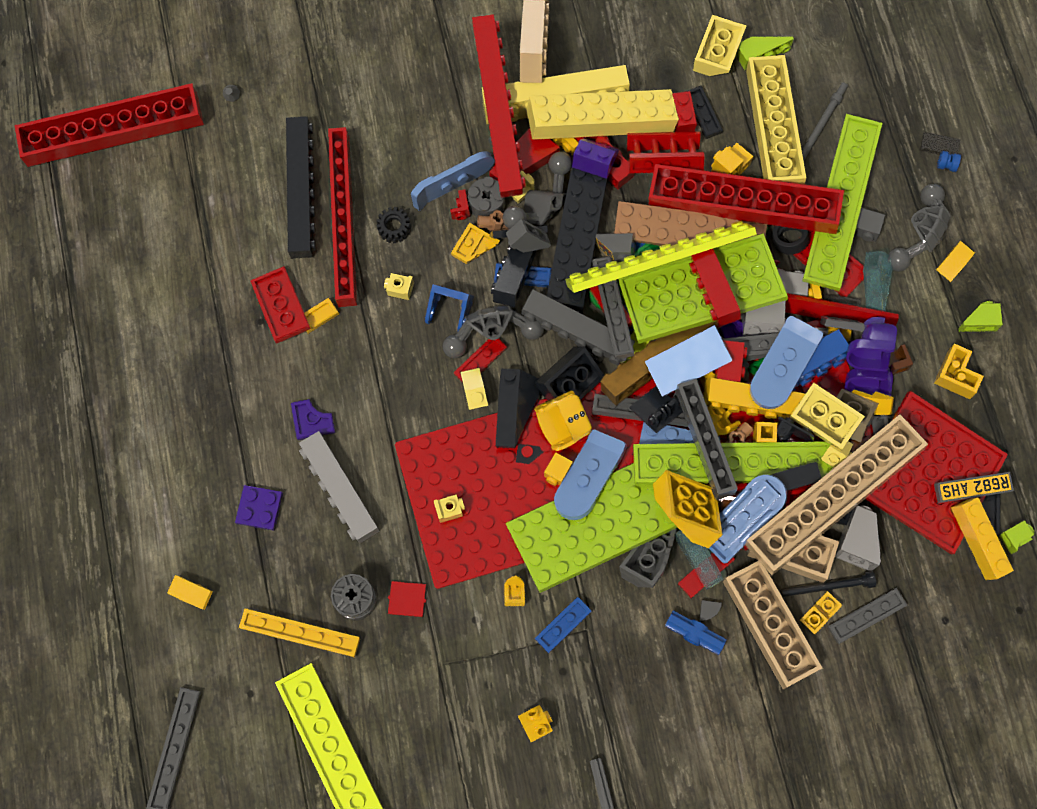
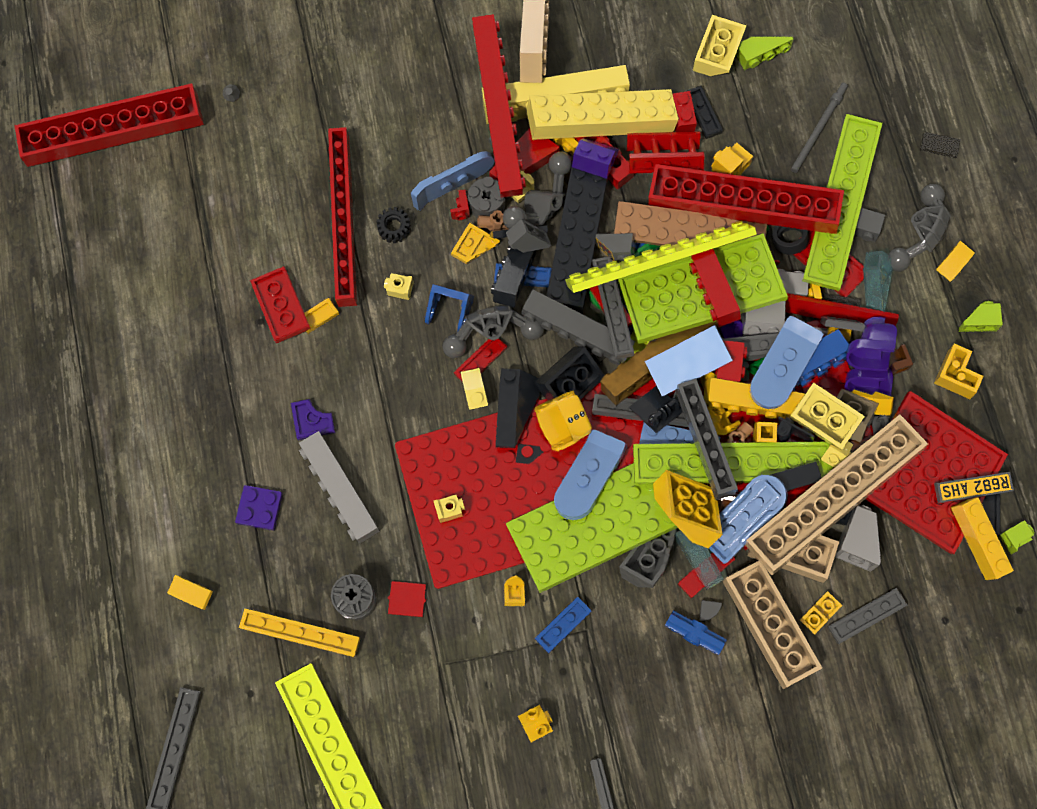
black brick [286,116,316,259] -> none
yellow brick [544,453,573,486] -> none
light yellow brick [746,55,806,185] -> none
black piece [779,571,876,597] -> none
blue wheel [937,150,961,172] -> none

